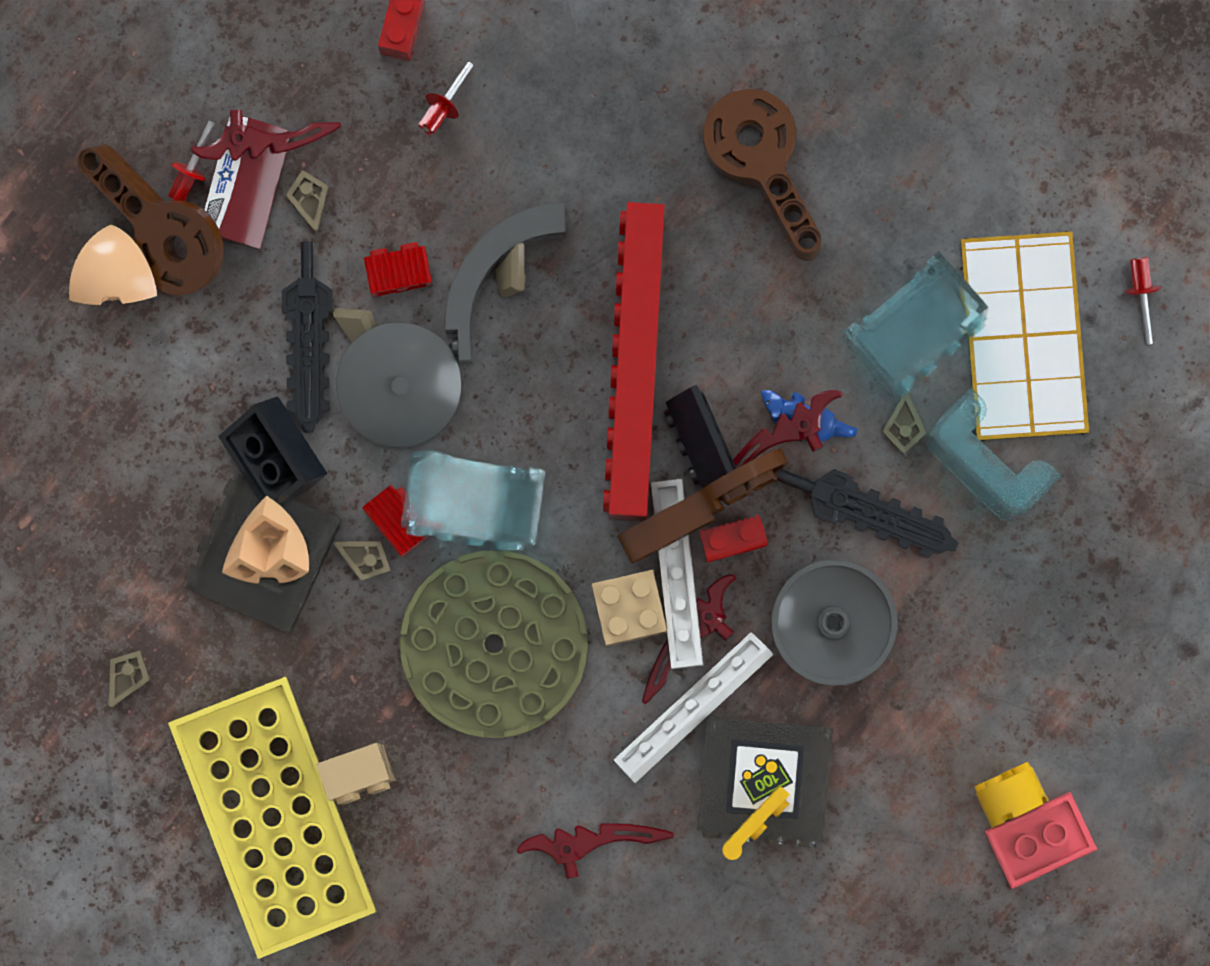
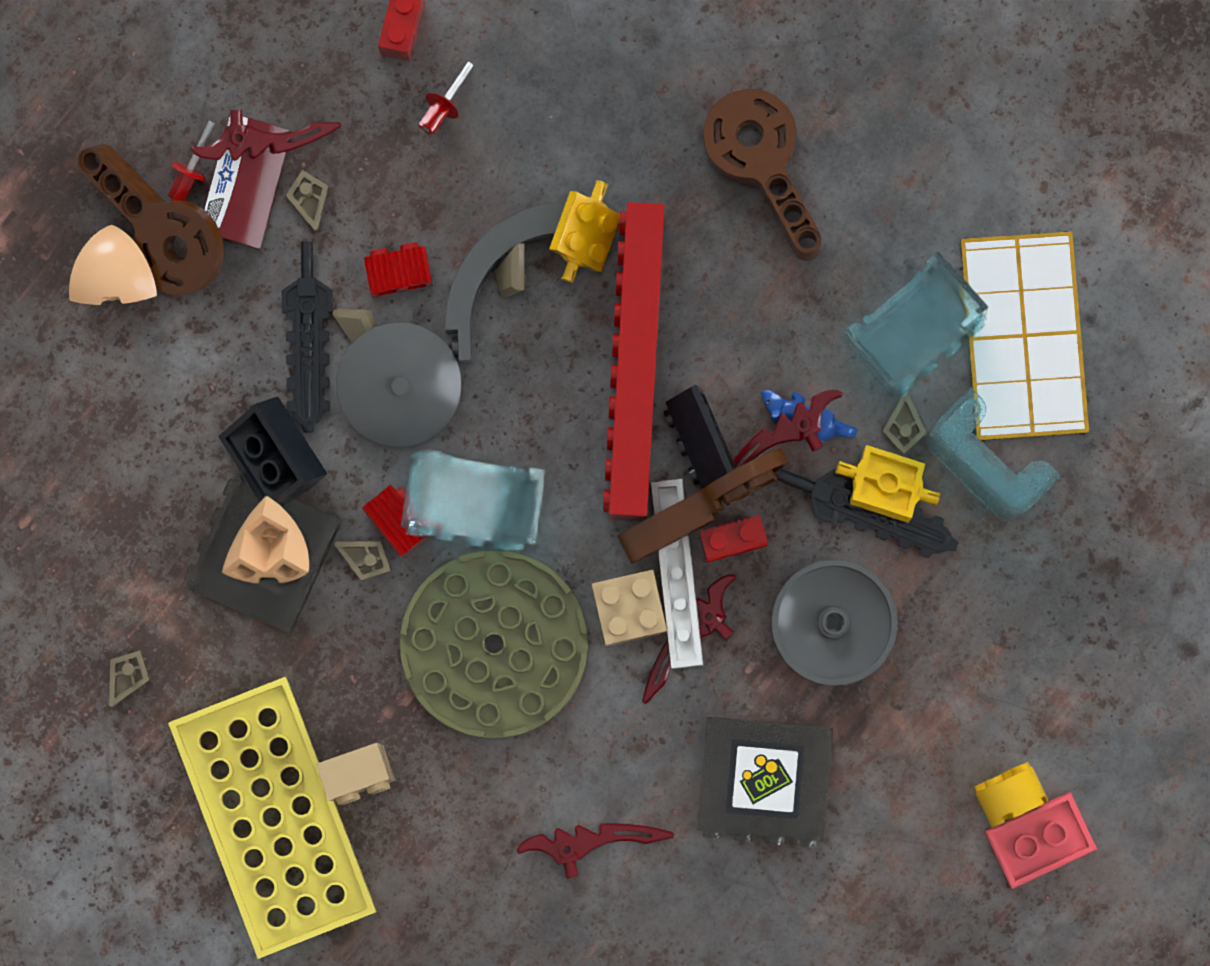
white plate [614,632,773,783] -> none
yellow plate [722,786,790,860] -> none
red piece [1123,257,1162,345] -> none
none -> yellow plate [549,180,620,283]
none -> yellow plate [835,445,940,523]

